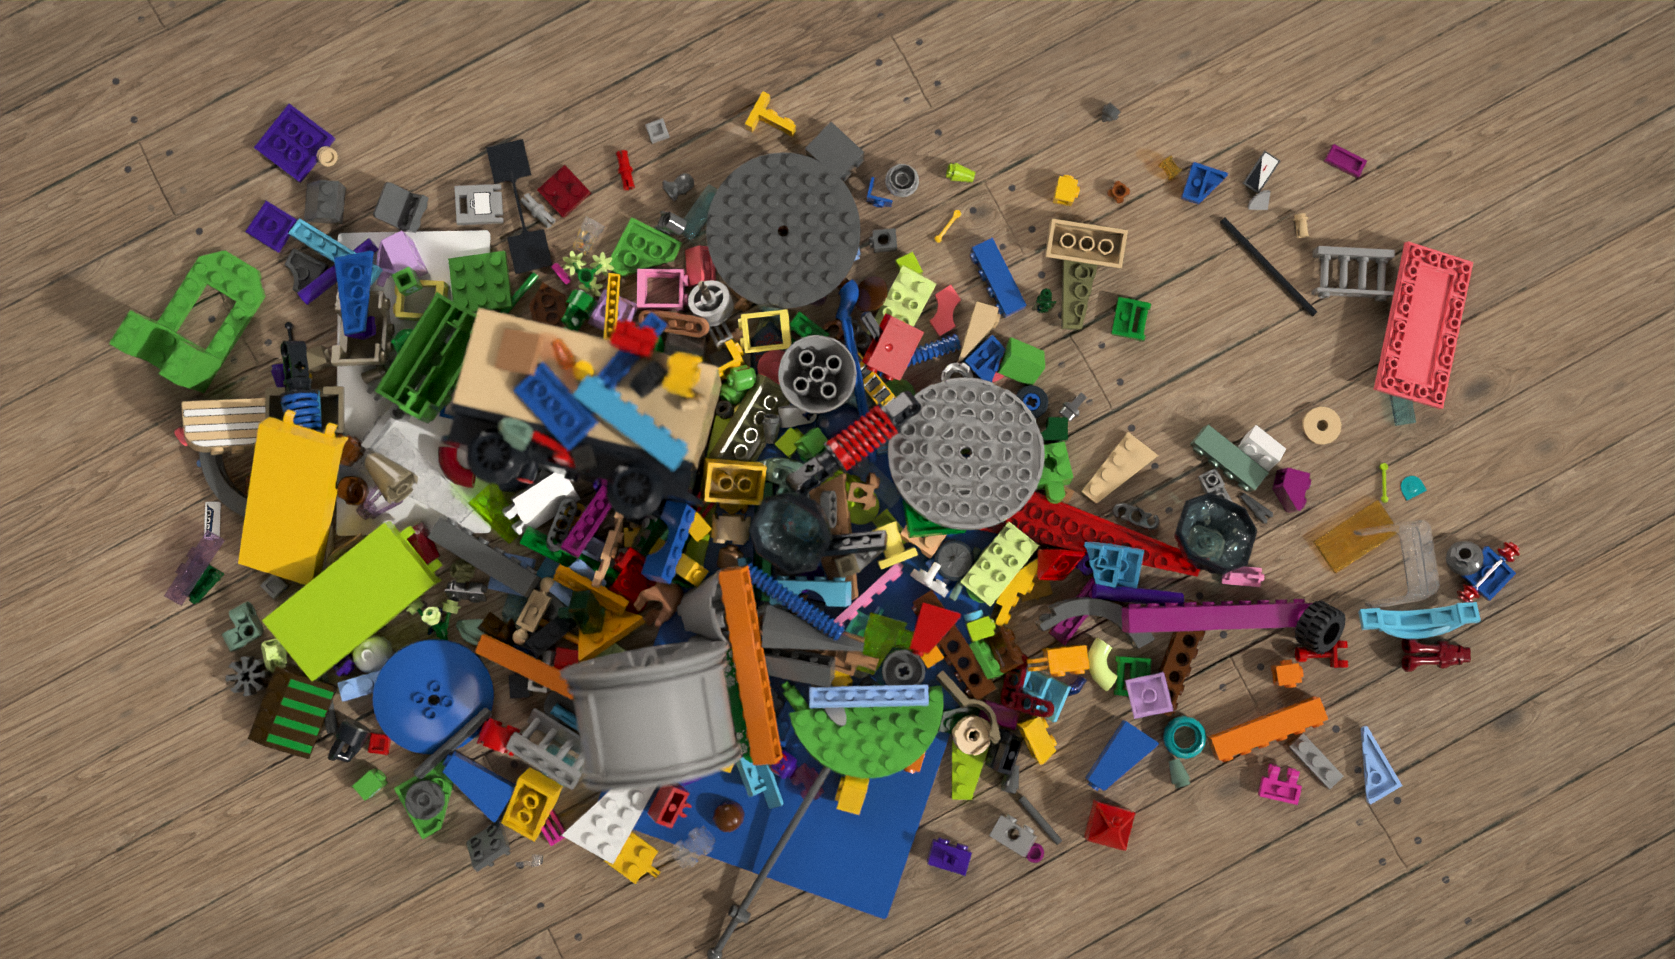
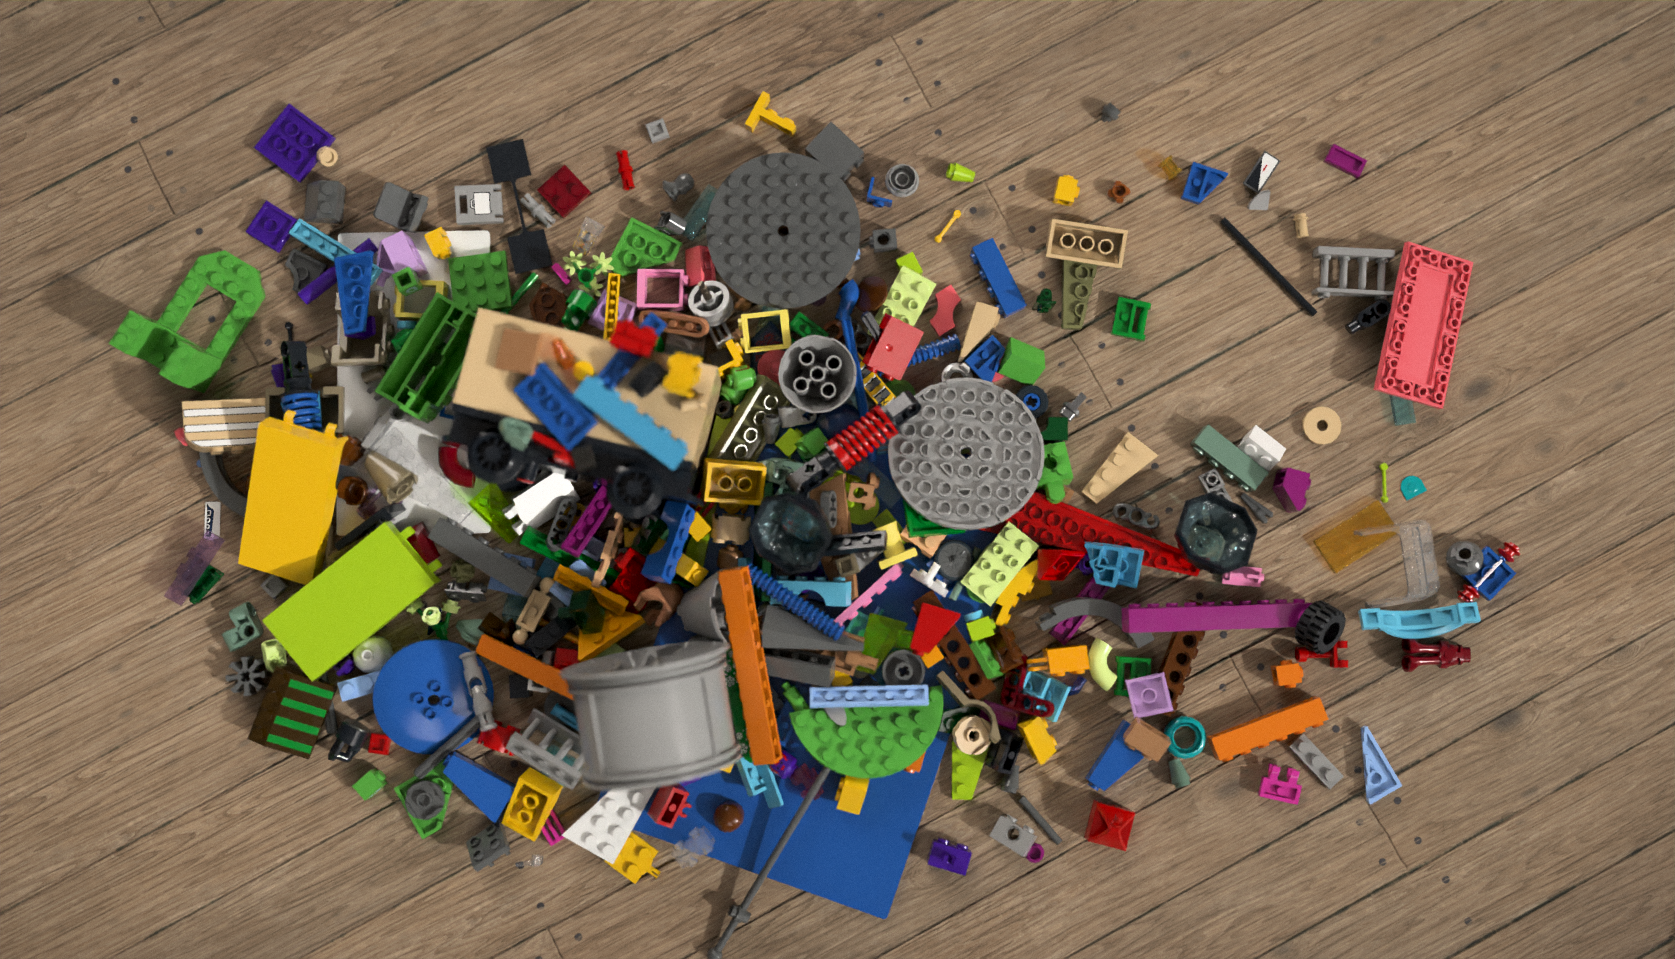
dark purple piece [1092,583,1184,606] -> none
none -> black wing [334,503,406,551]
none -> medium azure tile [397,321,417,330]
none -> yellow brick [424,227,452,259]
none -> light grey piece [459,651,498,732]
none -> medium nougat brick [1123,716,1171,762]
none -> black piece [1345,300,1391,335]

